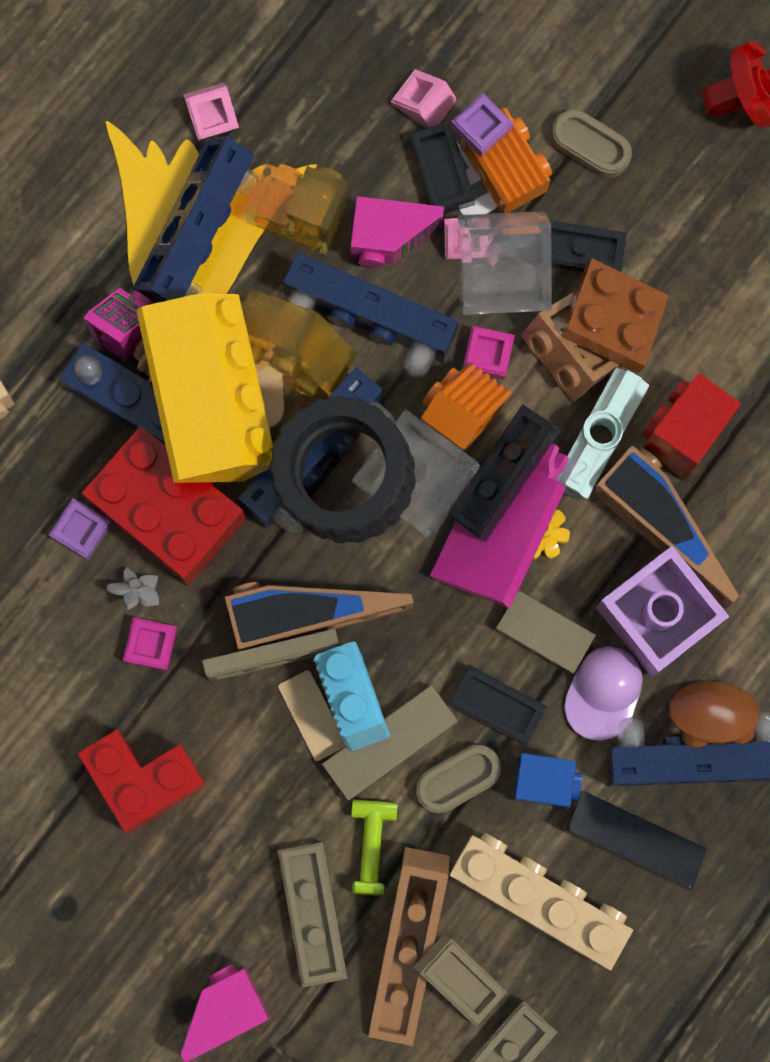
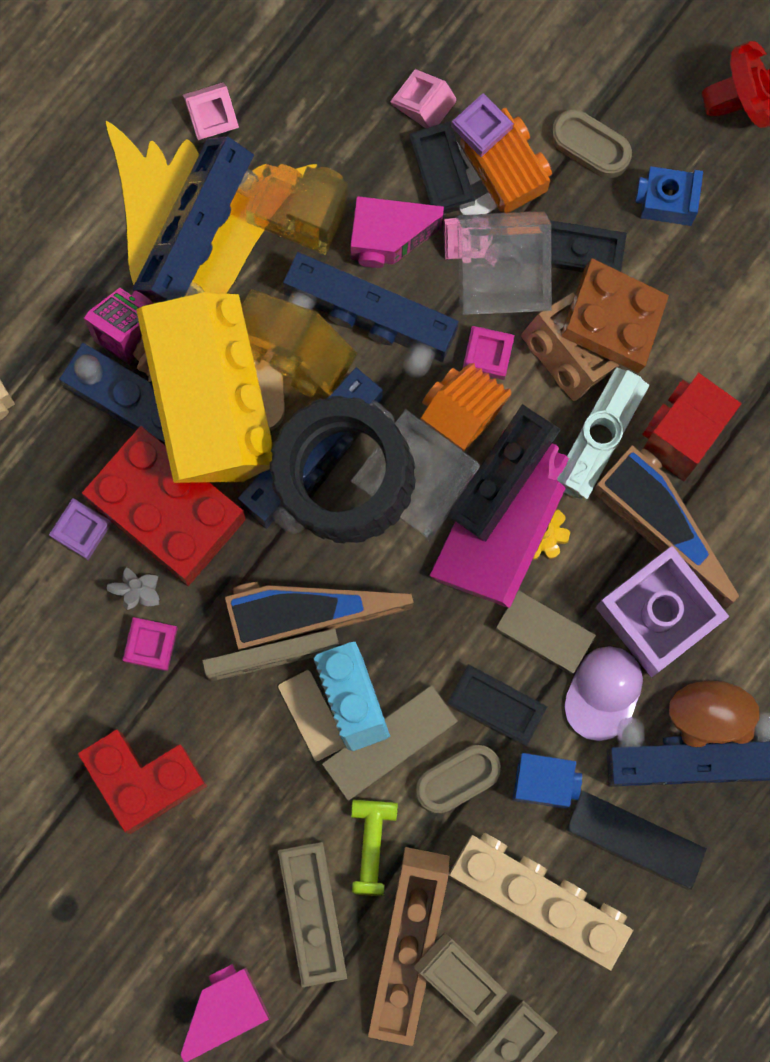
none -> blue brick [635,166,703,226]

